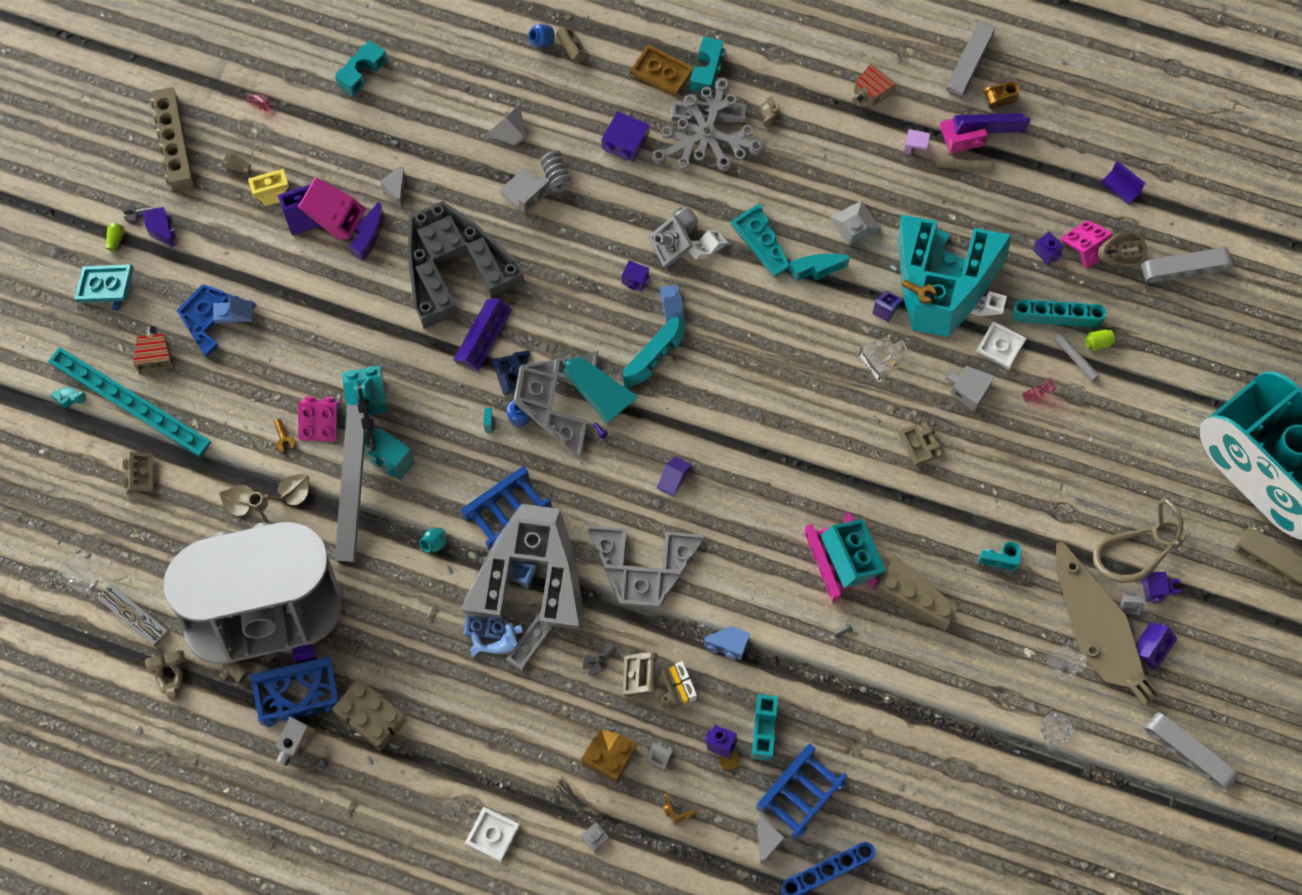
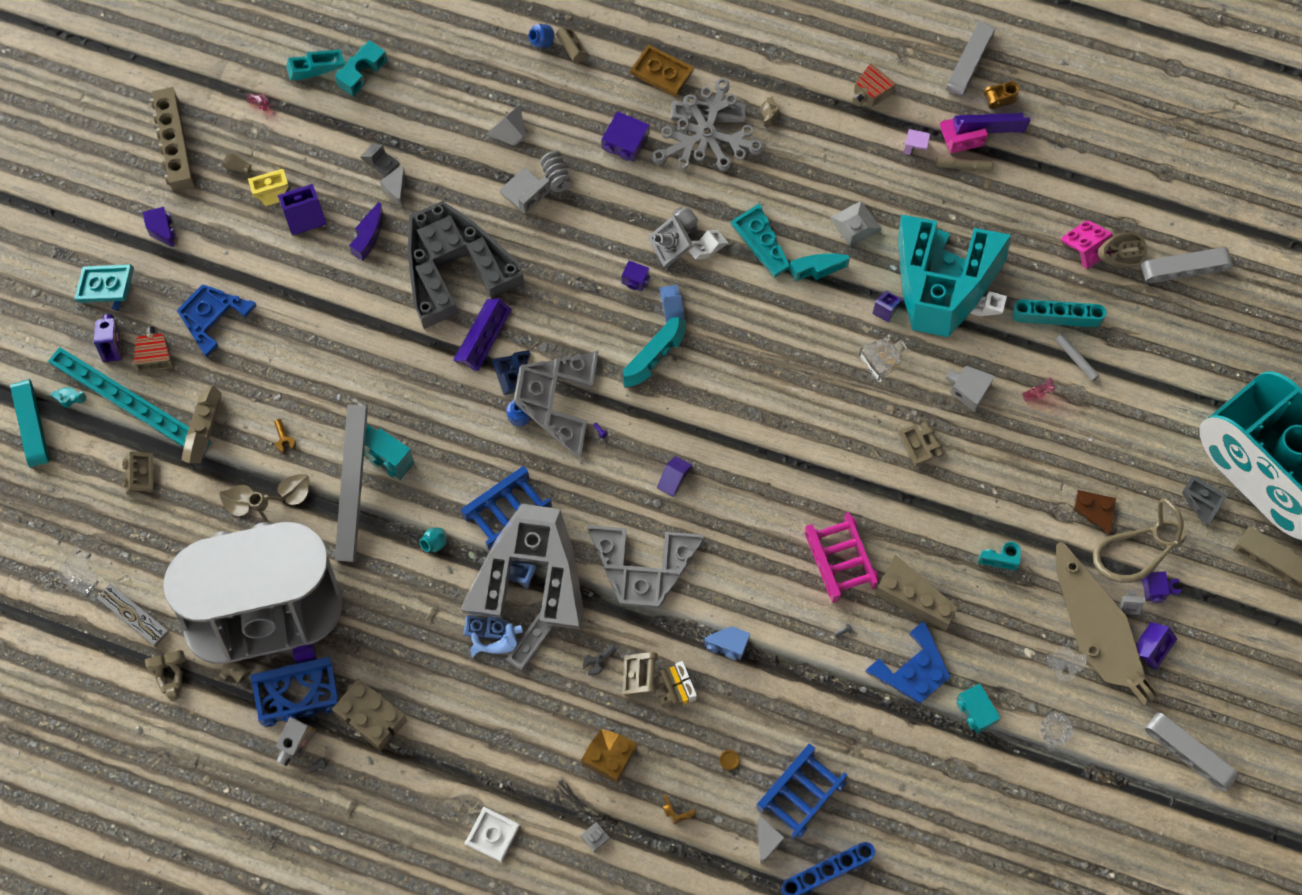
lime cone [105,223,125,252] -> none
dark grey bar [123,204,158,224] -> none
medium blue slope [213,296,253,323] -> none
dark pink slope [298,177,366,240] -> none
dark pink bracket [298,396,340,442] -> none
teal slope [342,366,388,452] -> none
teal tile [483,408,493,433] -> none
teal slope [562,356,638,424] -> none
light grey tile [647,742,672,770] -> none
teal arch [690,36,726,94] -> none
dark purple brick [705,724,738,759] -> none
teal arch [751,694,778,761] -> none
teal slope [821,519,887,588] -> none
pearl gold bar [902,279,936,304] -> none
white tile [975,321,1027,370] -> none
dark purple brick [1033,231,1065,265] -> none
lime brick [1085,329,1115,351] -> none
dark purple panel [1101,161,1146,205] -> none
none -> teal beam [10,379,50,468]
none -> dark purple torso [94,314,122,362]
none -> dark tan brick [182,385,222,463]
none -> teal slope [286,49,345,81]
none -> dark grey slope [360,144,399,176]
none -> blue wing [865,621,950,704]
none -> teal brick [956,683,1001,734]
none -> reddish brown wing [1073,490,1116,535]
none -> dark grey wing [1182,475,1227,527]

